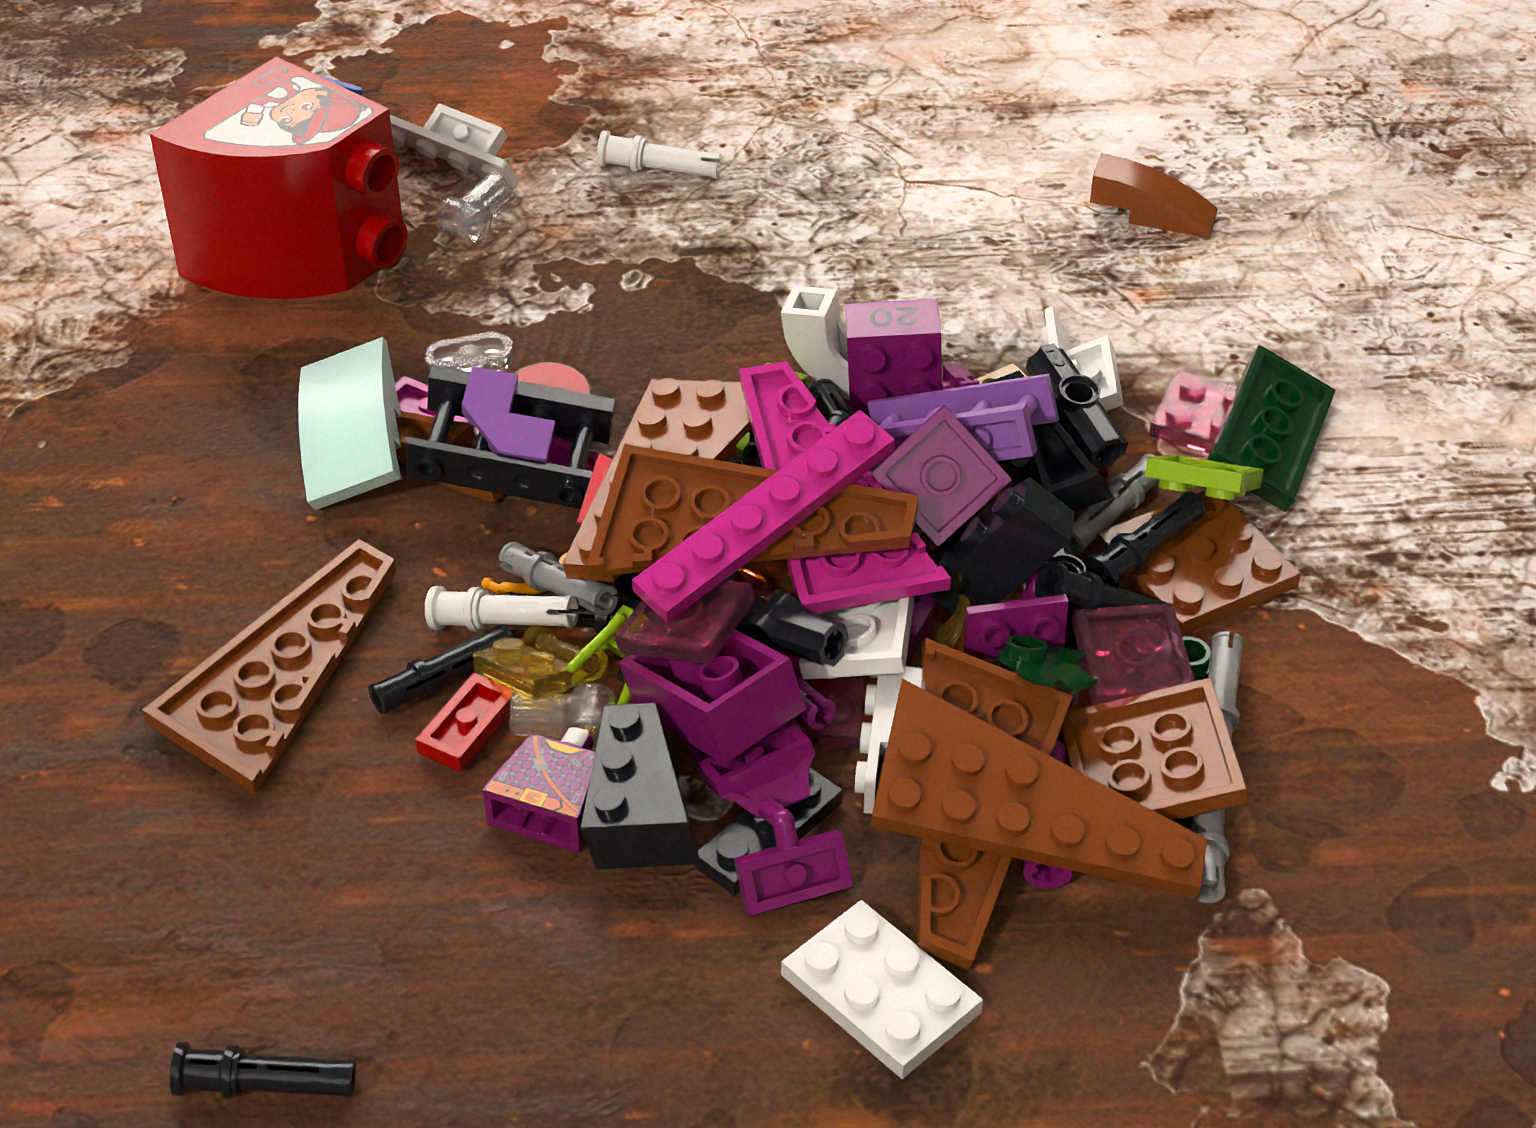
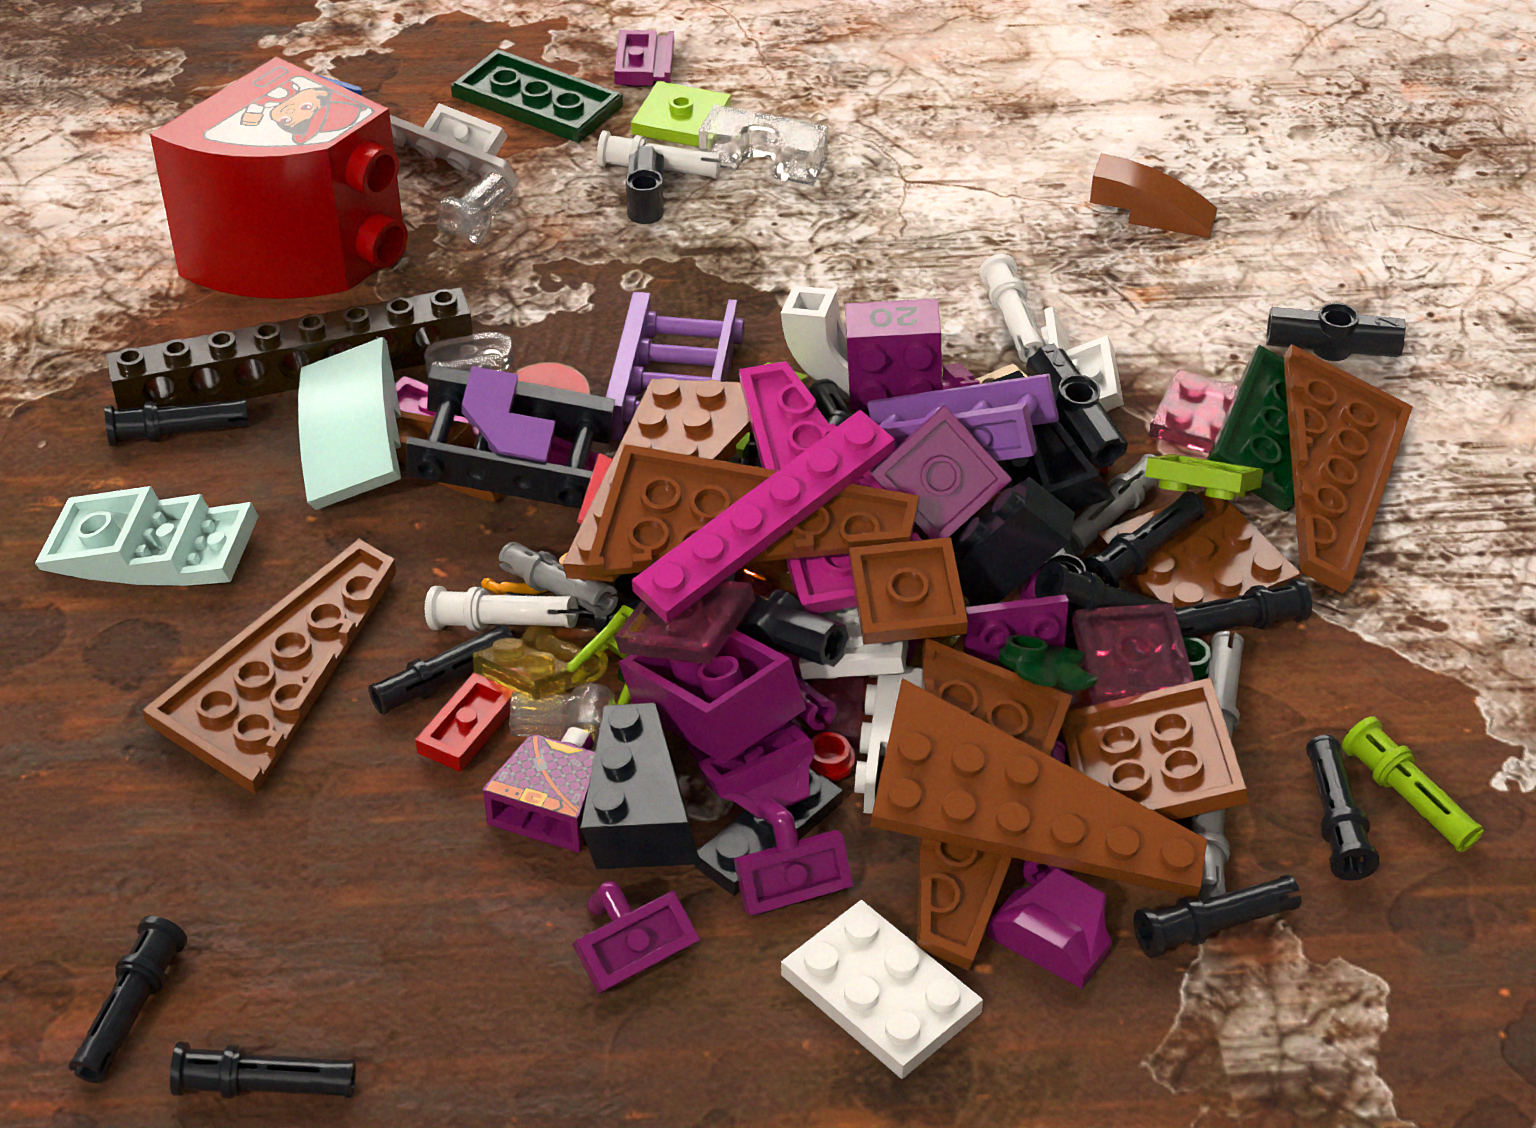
none -> light aqua slope [35,486,259,586]
none -> black pin [68,915,187,1084]
none -> black pin [105,398,249,446]
none -> dark brown brick [106,287,475,409]
none -> dark green tile [451,49,623,143]
none -> magenta plate [572,881,700,995]
none -> medium lavender fence [606,292,745,441]
none -> plate [614,30,675,87]
none -> black piece [626,147,664,224]
none -> plate [631,81,731,148]
none -> clear arch [699,104,828,186]
none -> red plate [810,732,855,781]
none -> dark orange plate [849,537,968,645]
none -> white pin [979,254,1045,363]
none -> magenta slope [986,868,1112,989]
none -> black pin [1133,874,1302,958]
none -> black pin [1161,578,1312,640]
none -> black piece [1266,303,1406,361]
none -> dark orange wing [1283,344,1413,594]
none -> black pin [1306,735,1380,881]
none -> lime pin [1341,716,1484,852]

